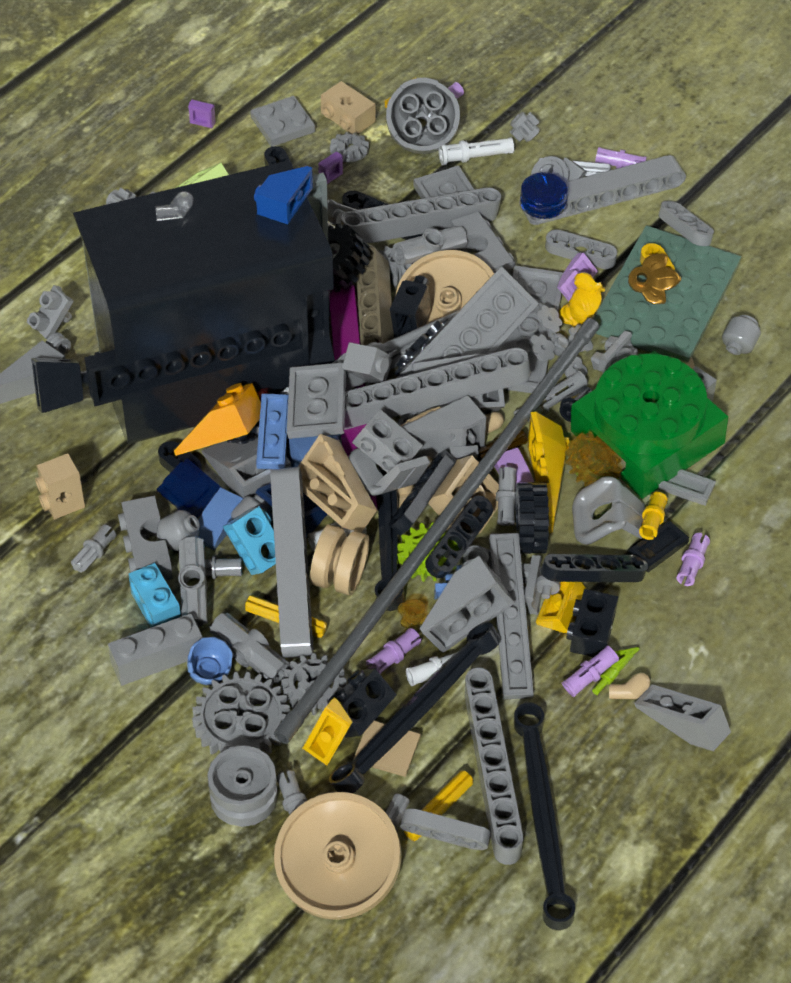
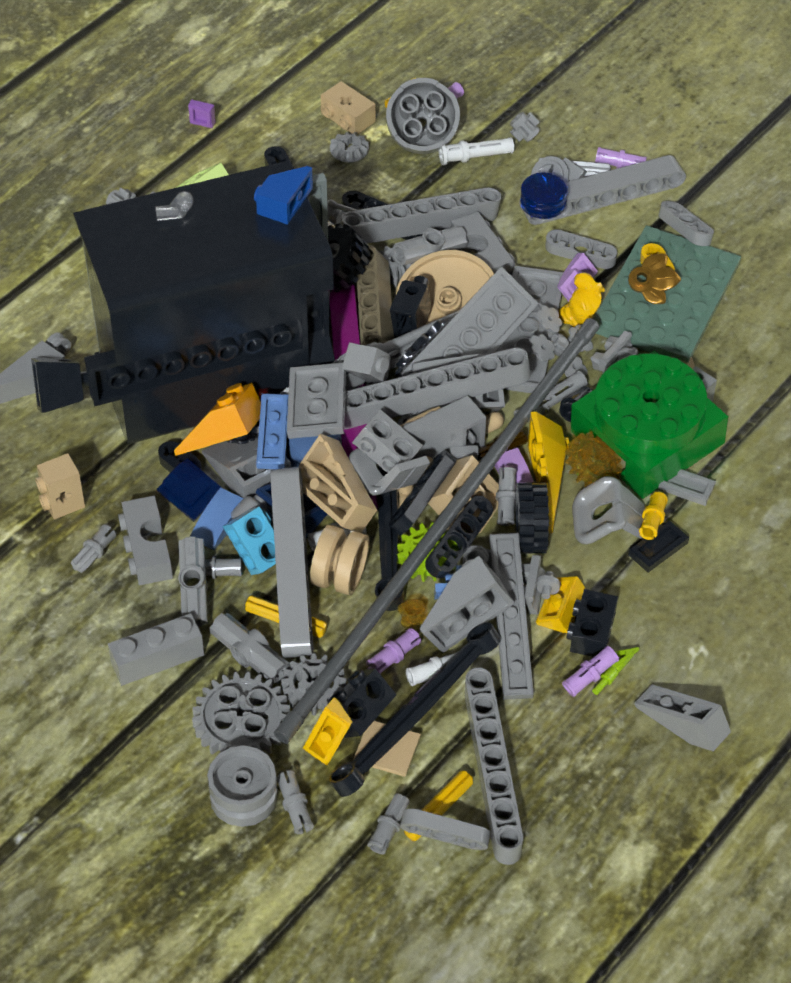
light grey hips [27,285,74,339] -> none
medium azure brick [128,563,181,628] -> none
light grey head [157,510,200,551] -> none
medium blue hair [187,637,233,686] -> none
light grey plate [250,96,315,147] -> none
tan dish [274,792,401,920] -> none
medium lavender tile [318,151,343,184] -> none
light grey plate [413,165,474,199] -> none
black piece [513,702,575,931] -> none
black beam [540,554,648,582] -> none
tan arm [609,673,651,700] -> none
lavender pin [676,533,710,586] -> none
light grey head [722,315,761,355] -> none

